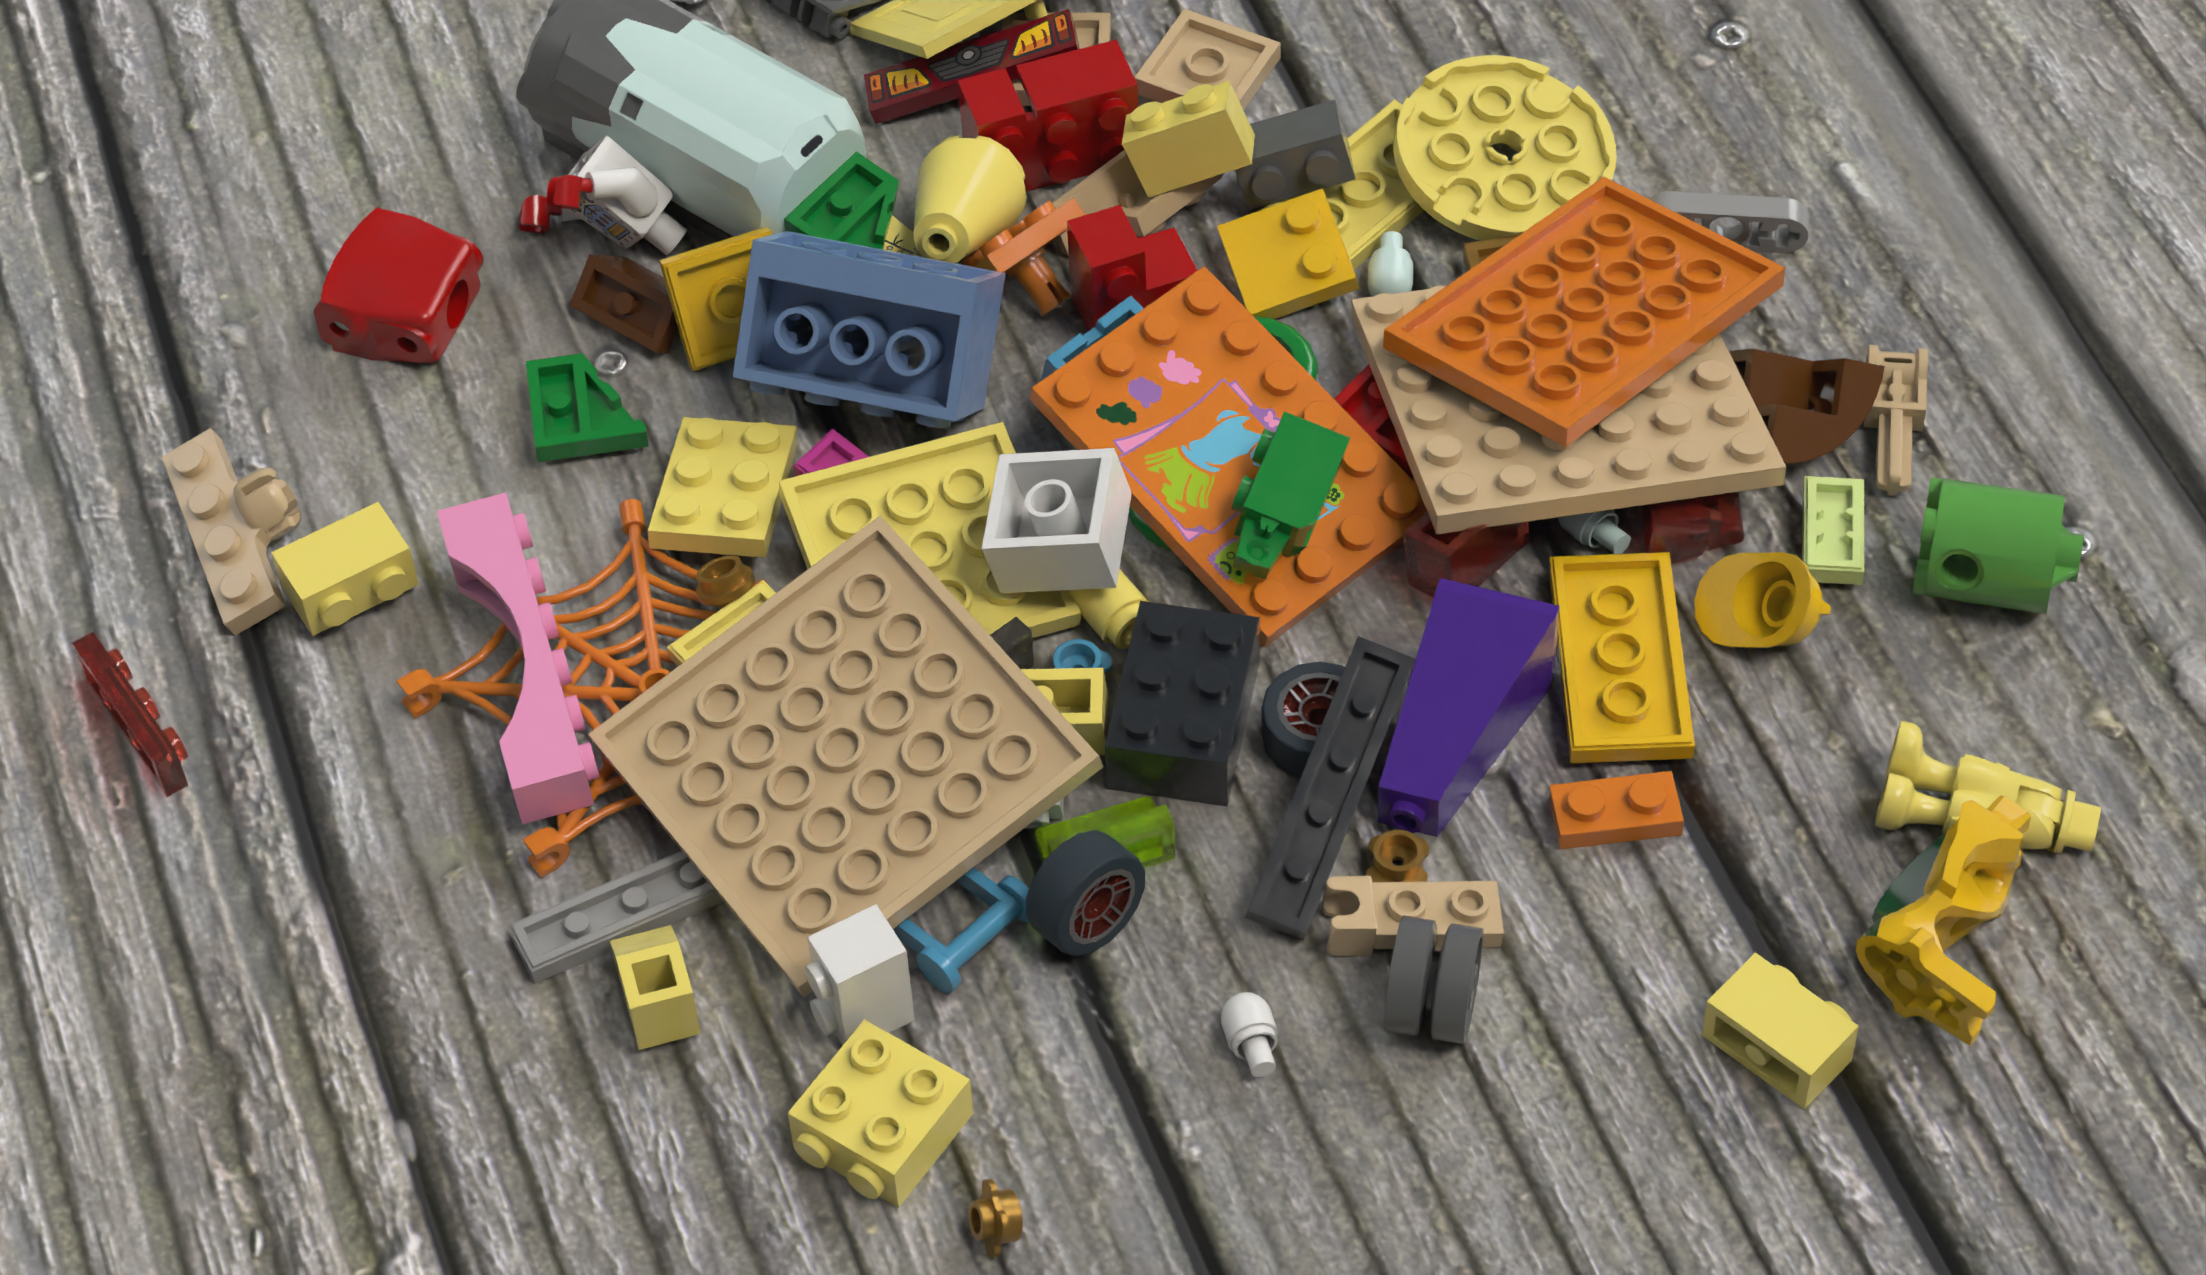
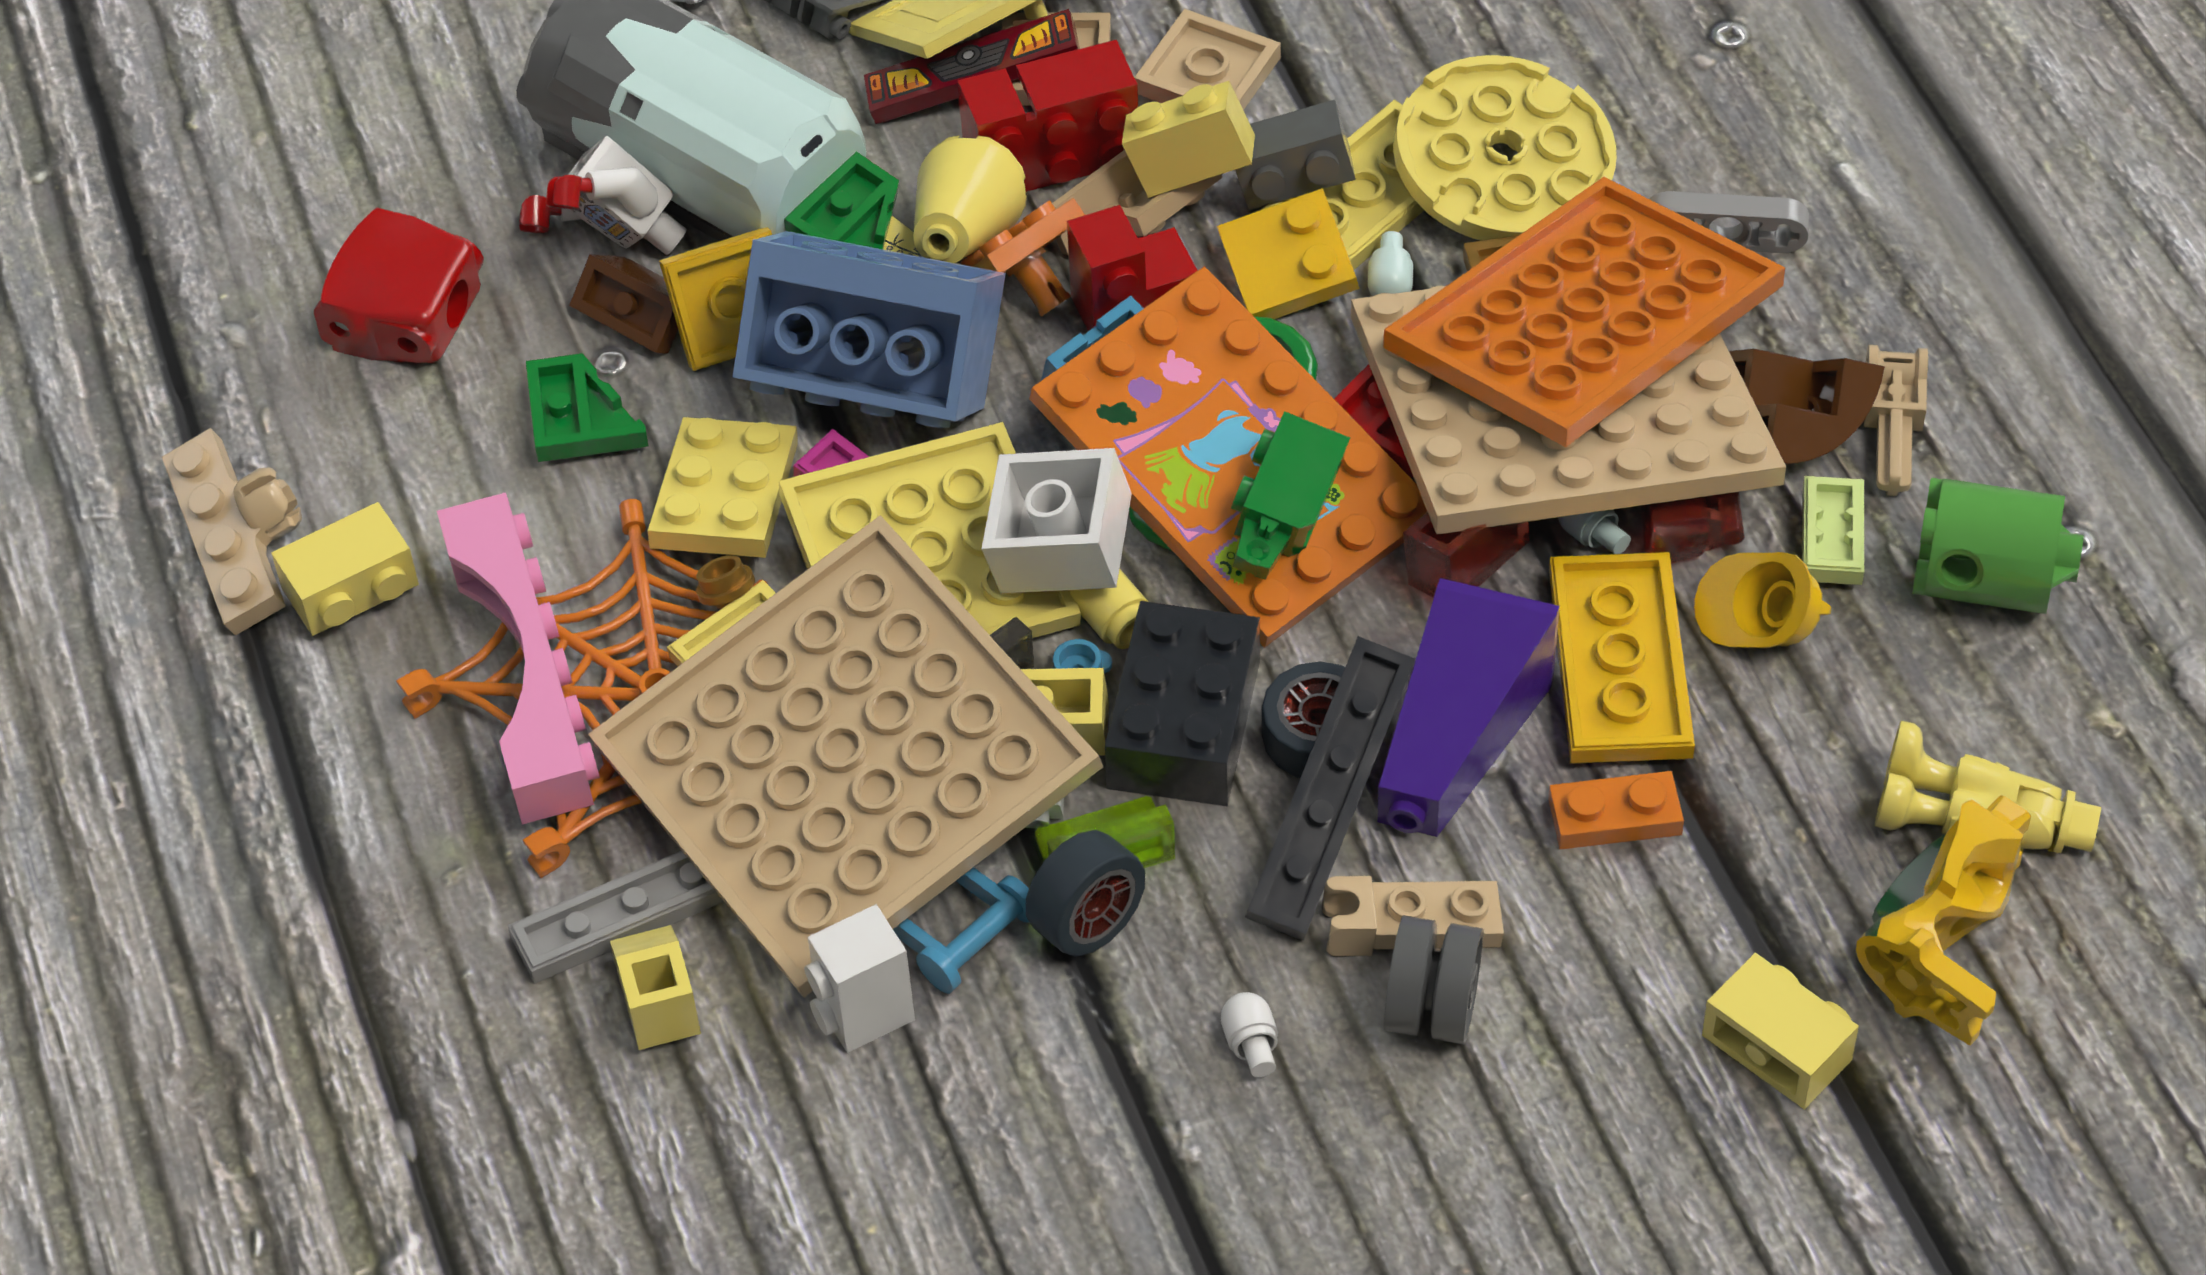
clear red plate [72,632,189,797] -> none
light yellow brick [788,1019,974,1208] -> none
pearl gold plate [968,1179,1023,1258] -> none
pearl gold plate [1366,830,1430,882] -> none

